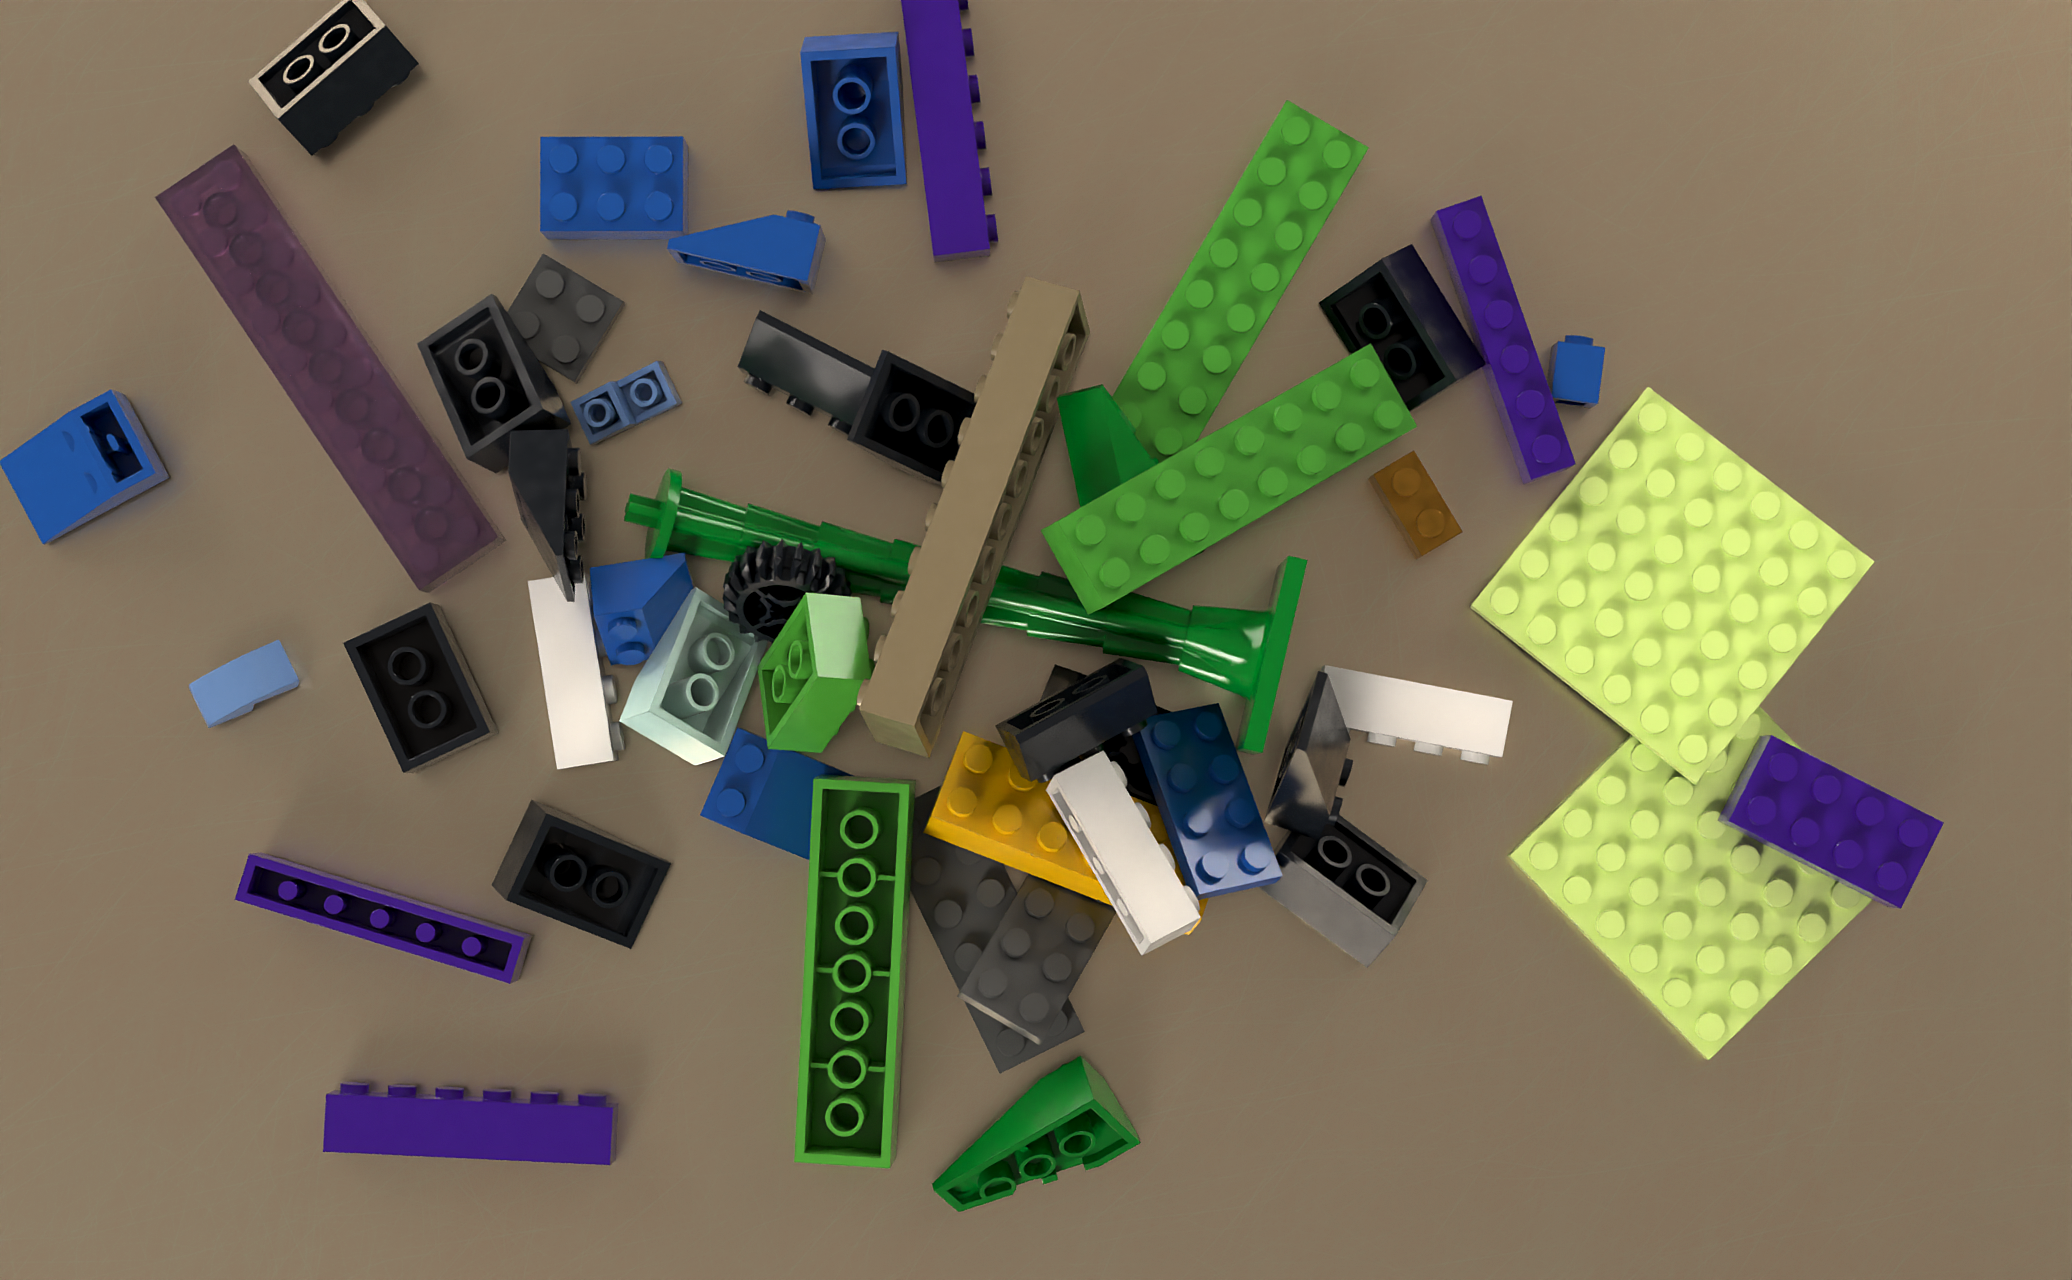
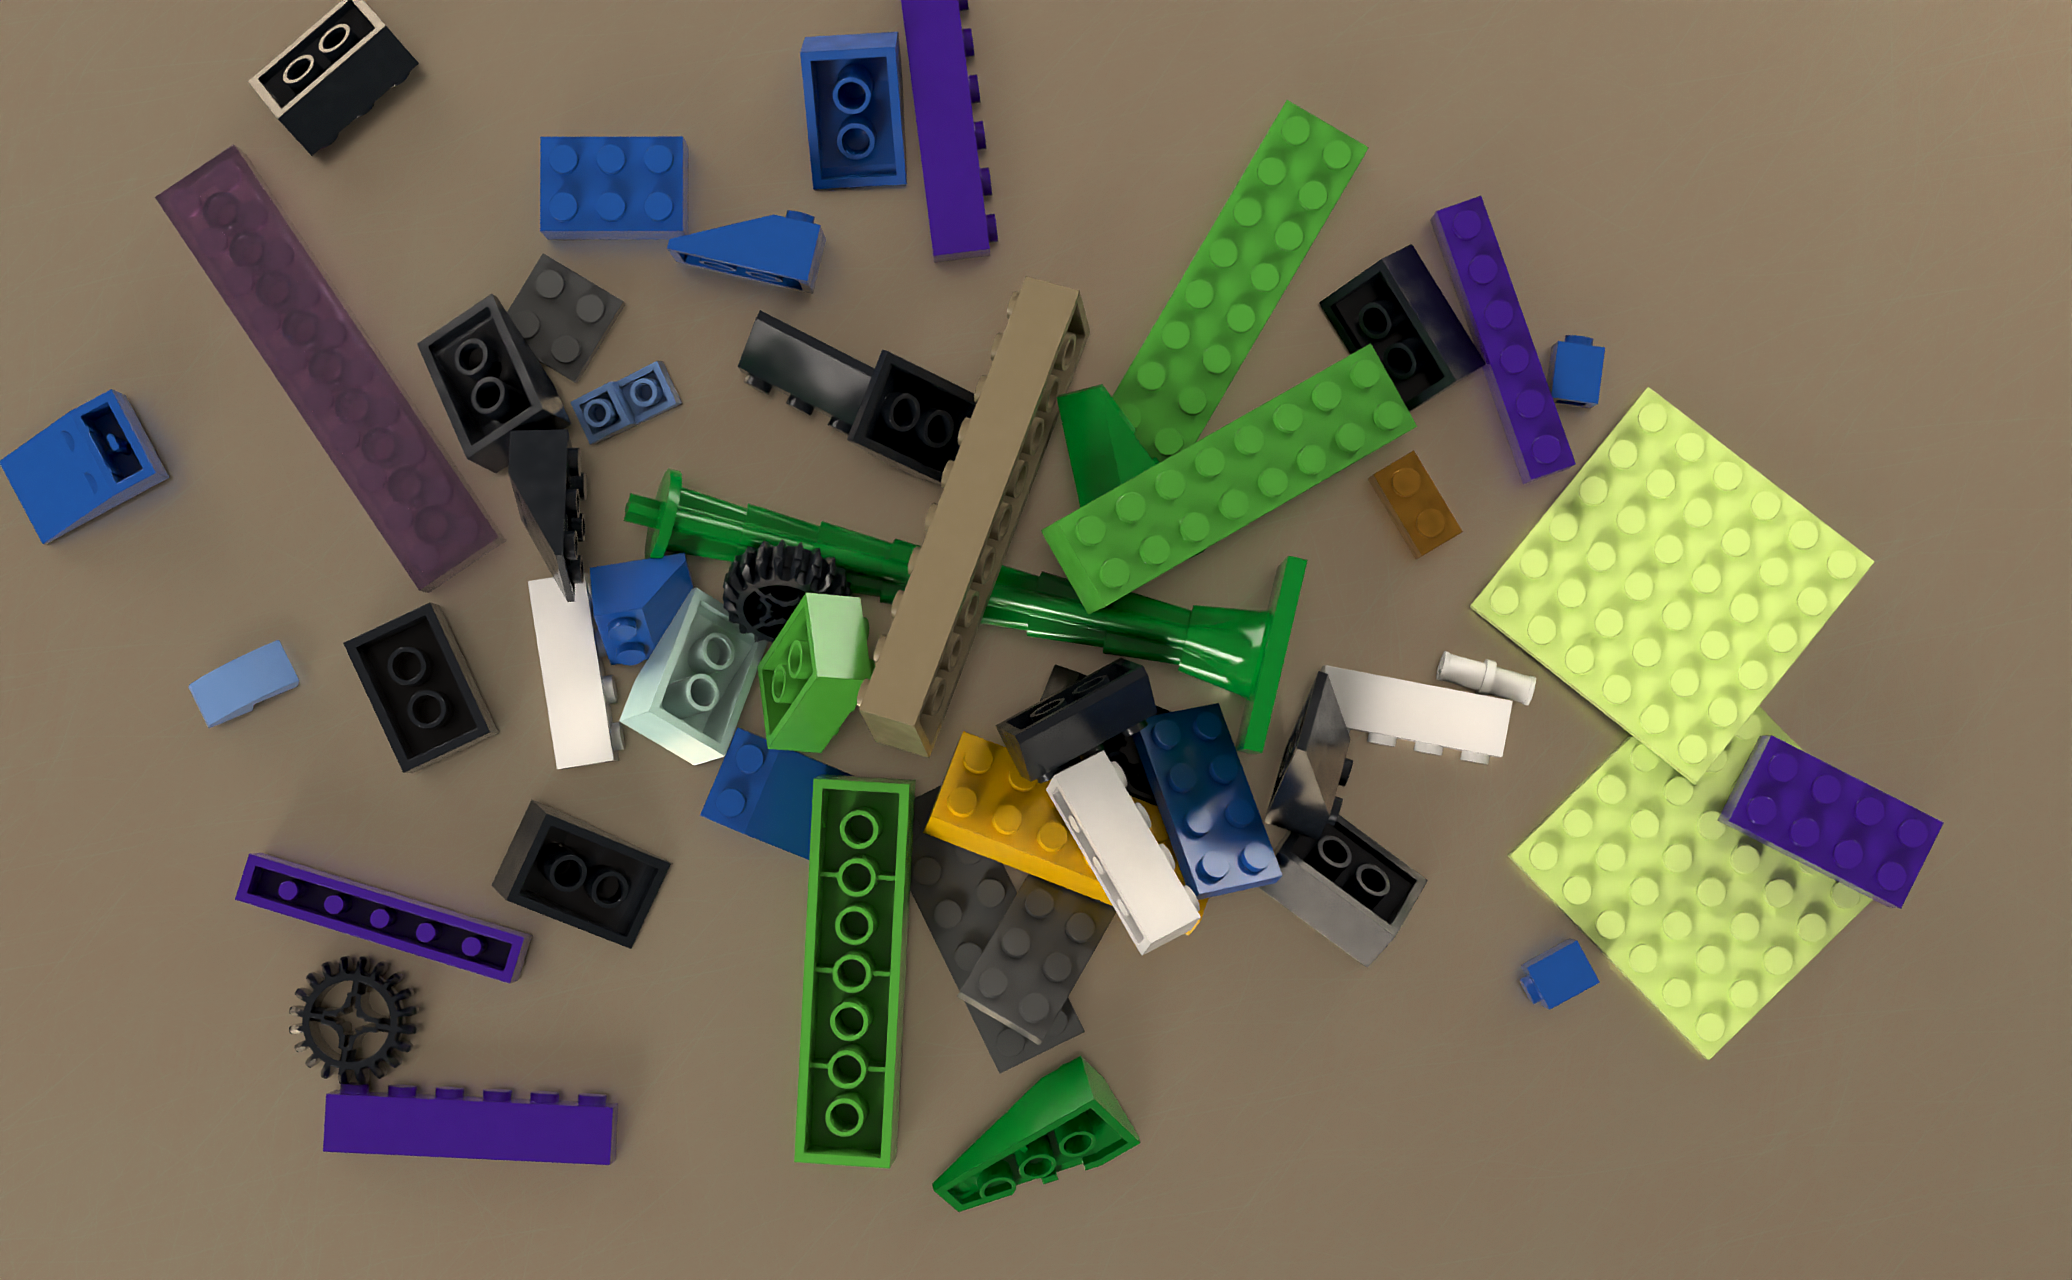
none -> black gear [289,956,419,1084]
none -> white pin [1436,651,1536,705]
none -> blue brick [1520,938,1600,1010]

